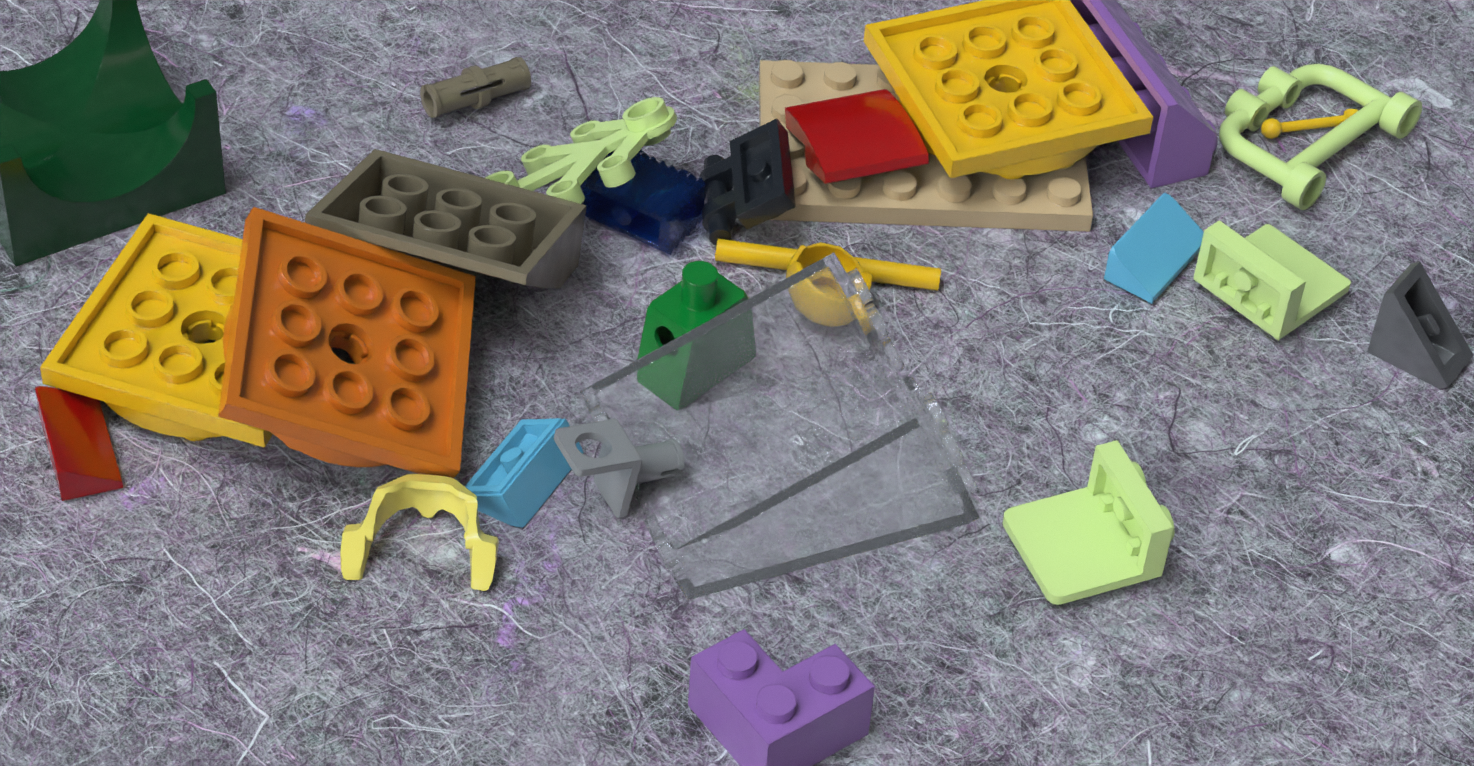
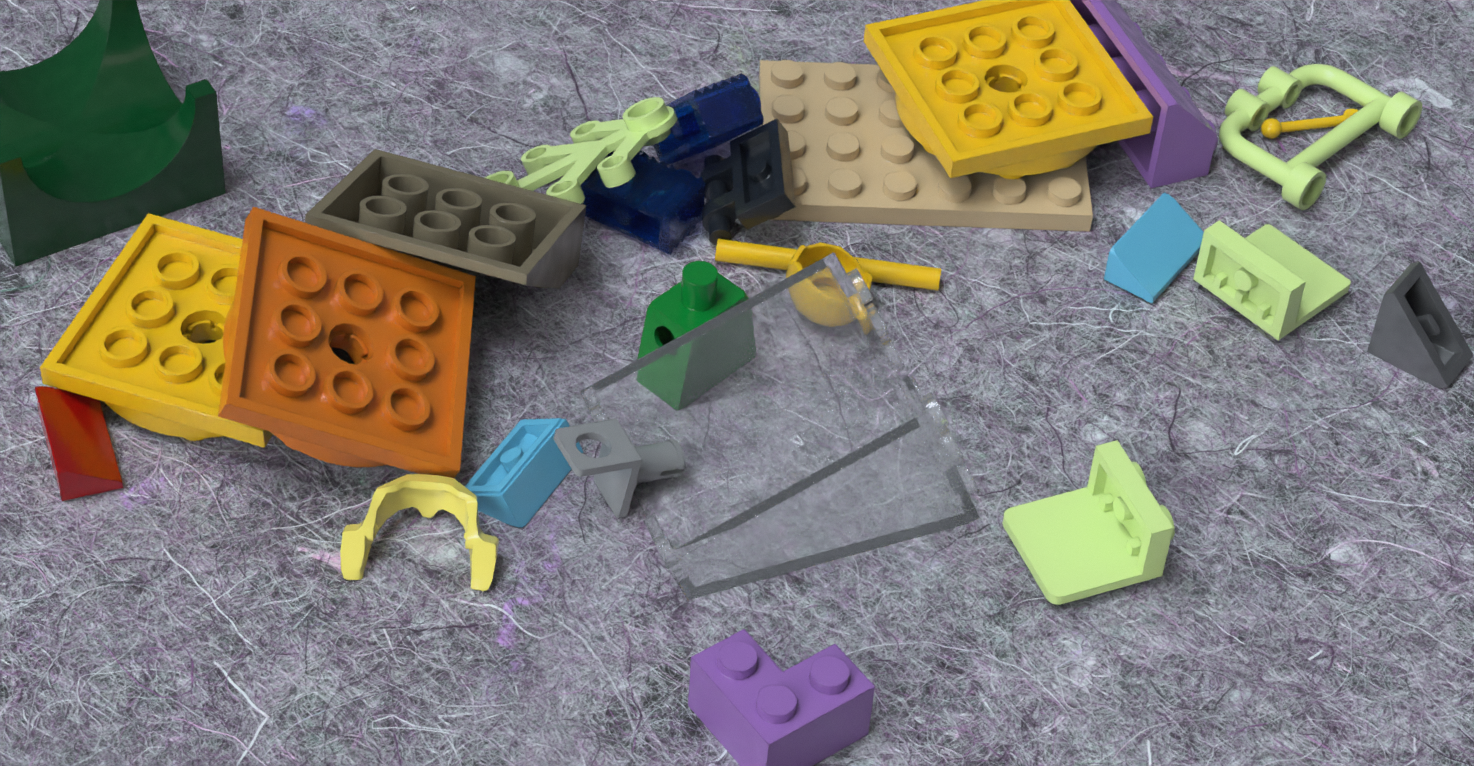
dark tan pin [420,57,531,118] -> none
red slope [785,89,929,184] -> none
none -> clear blue brick [653,73,764,166]

